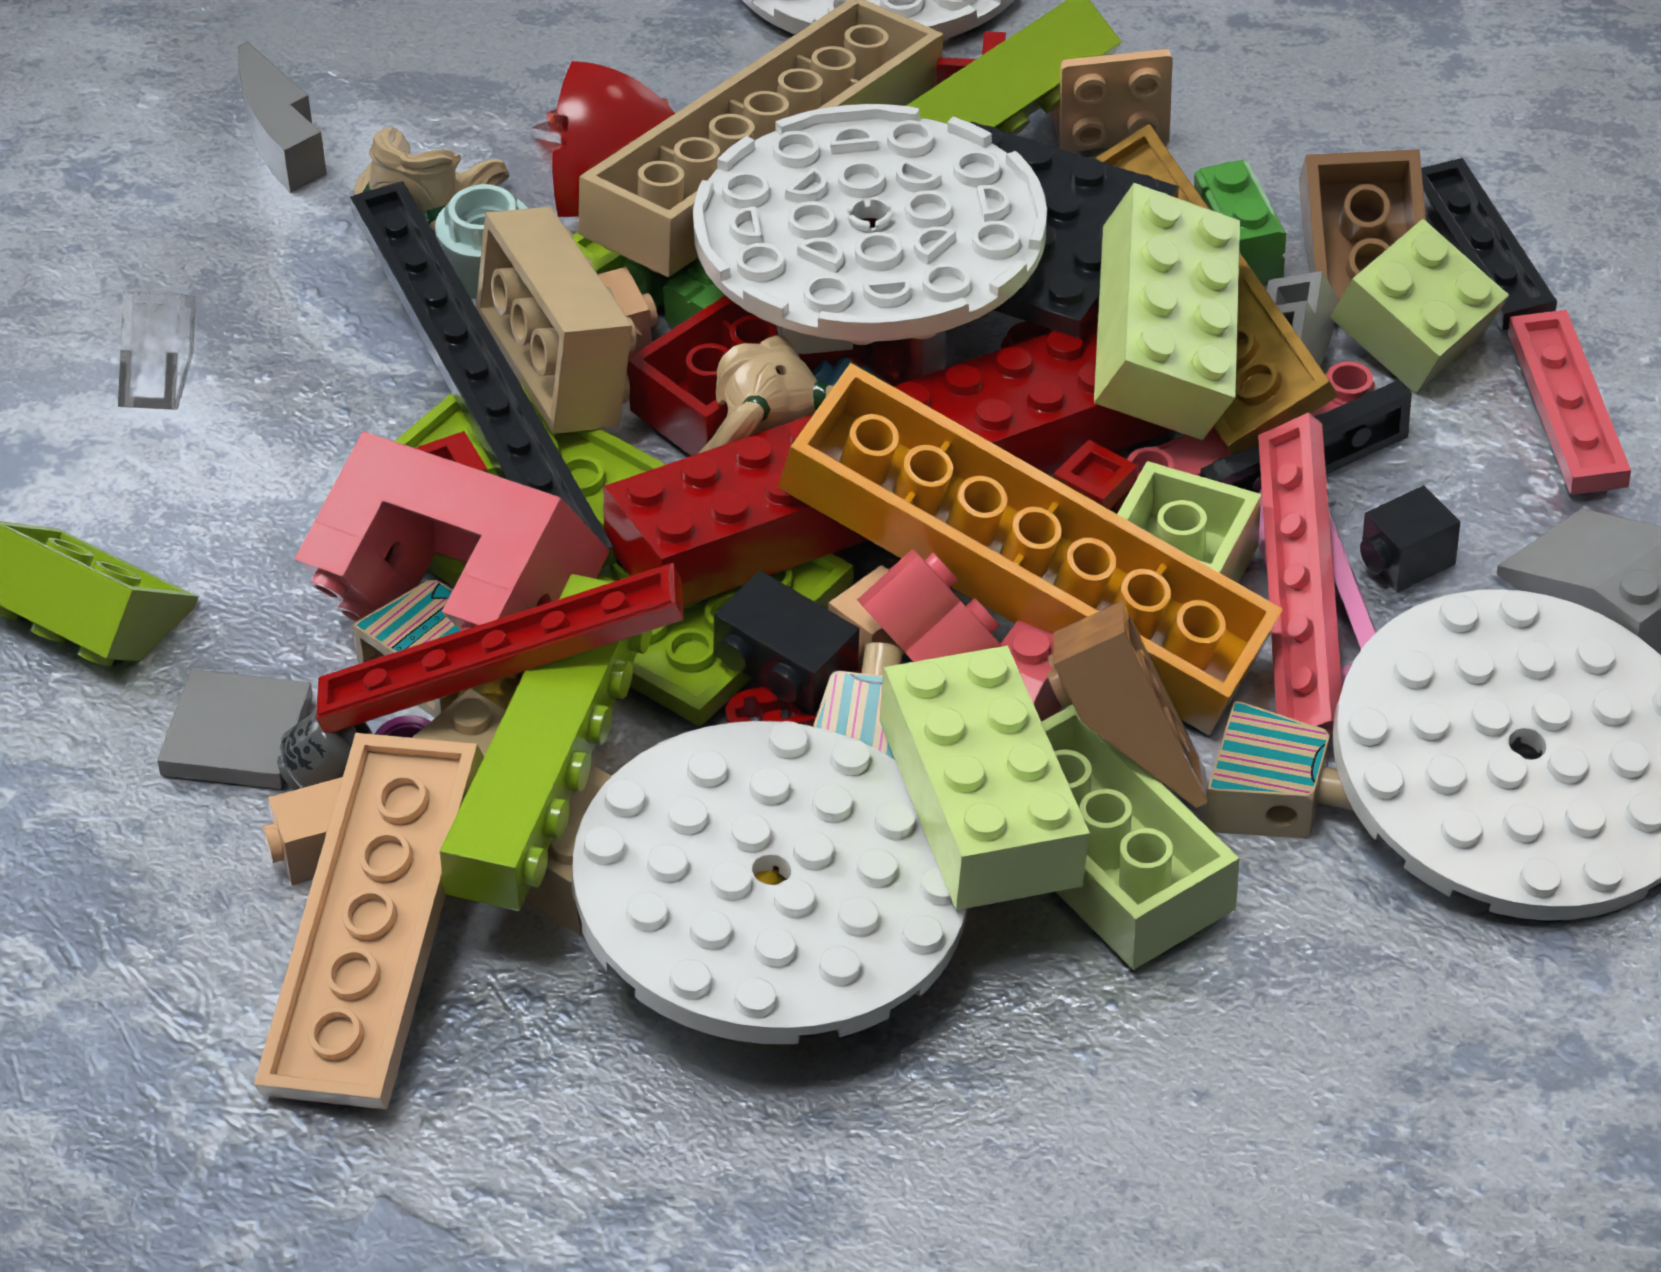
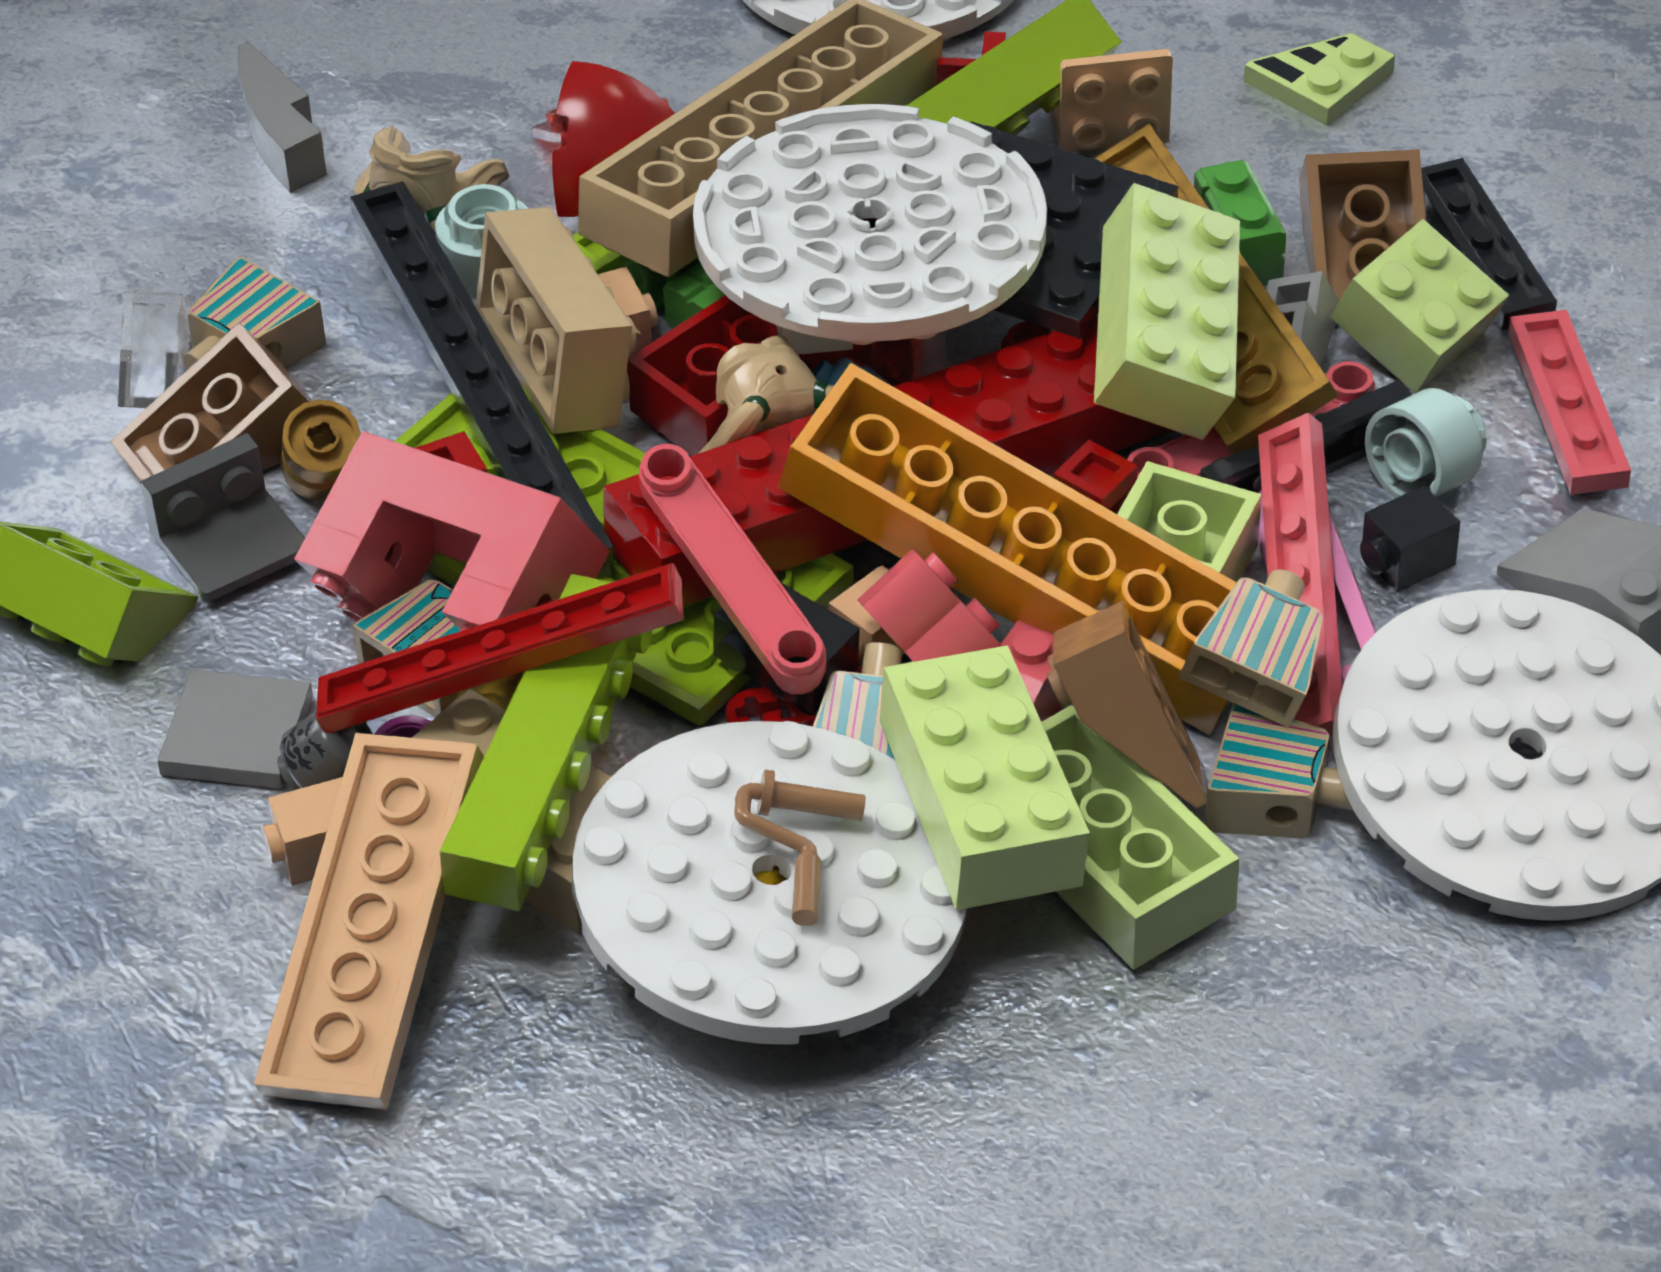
none -> medium nougat slope [110,322,312,481]
none -> dark grey bracket [140,433,305,602]
none -> tan torso [182,256,326,371]
none -> pearl gold wheel [281,399,361,501]
none -> coral piece [639,444,826,694]
none -> medium nougat piece [734,769,866,926]
none -> tan torso [1178,569,1323,728]
none -> yellowish green wing [1244,33,1395,126]
none -> light aqua piece [1365,388,1487,498]

